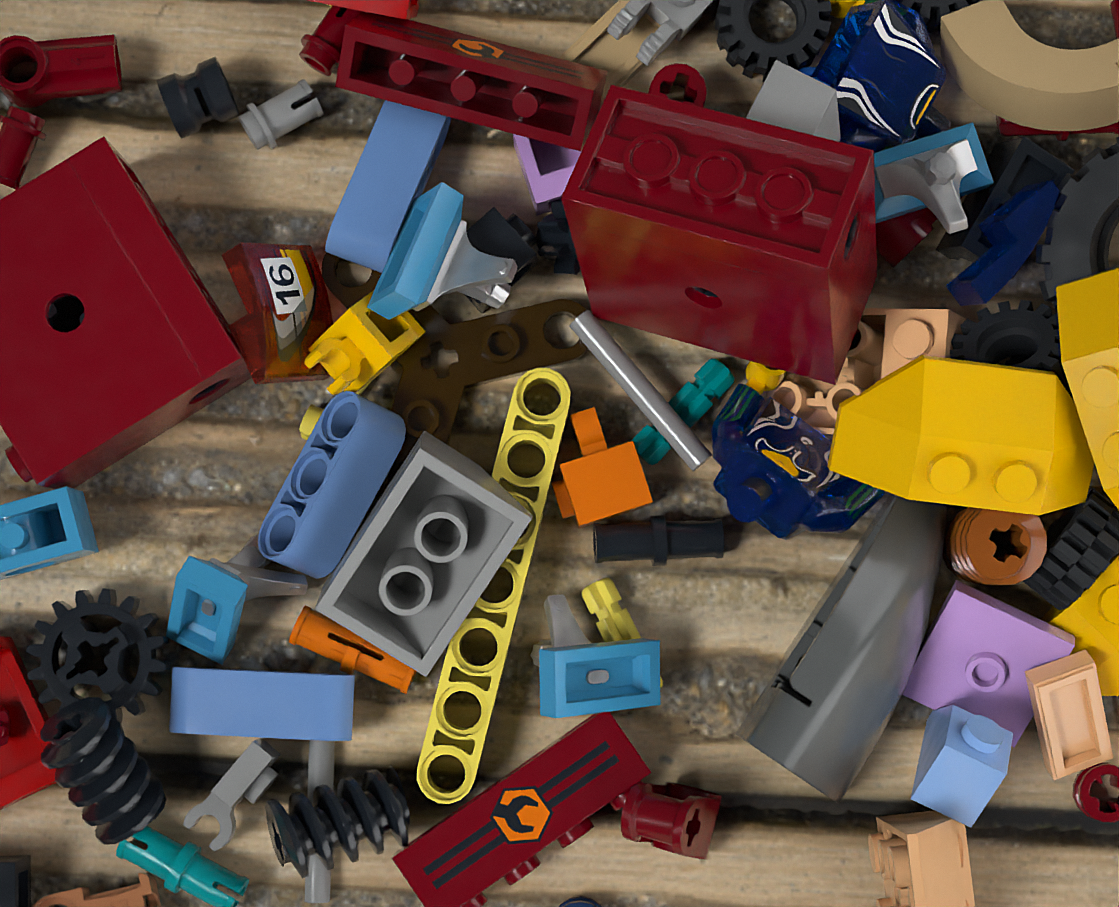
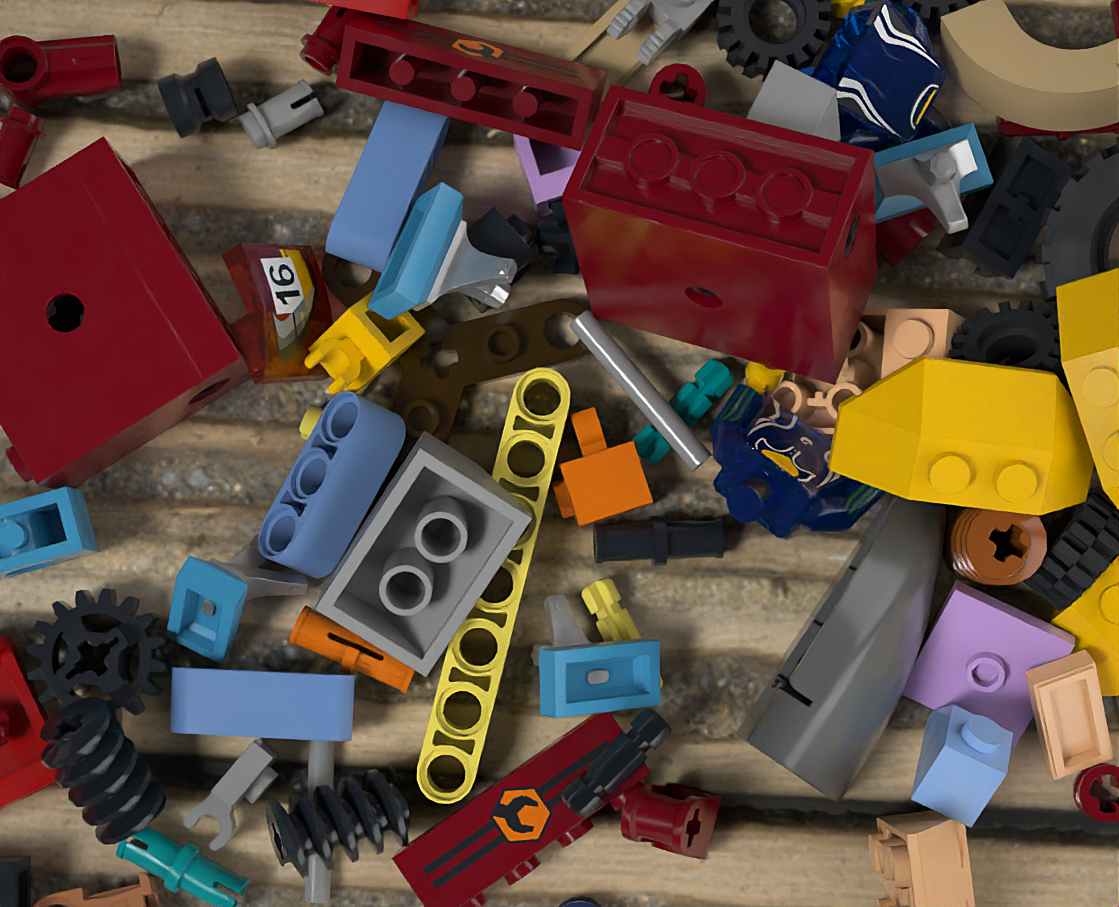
clear blue slope [946,180,1059,306] -> none
none -> black axle [561,708,672,818]

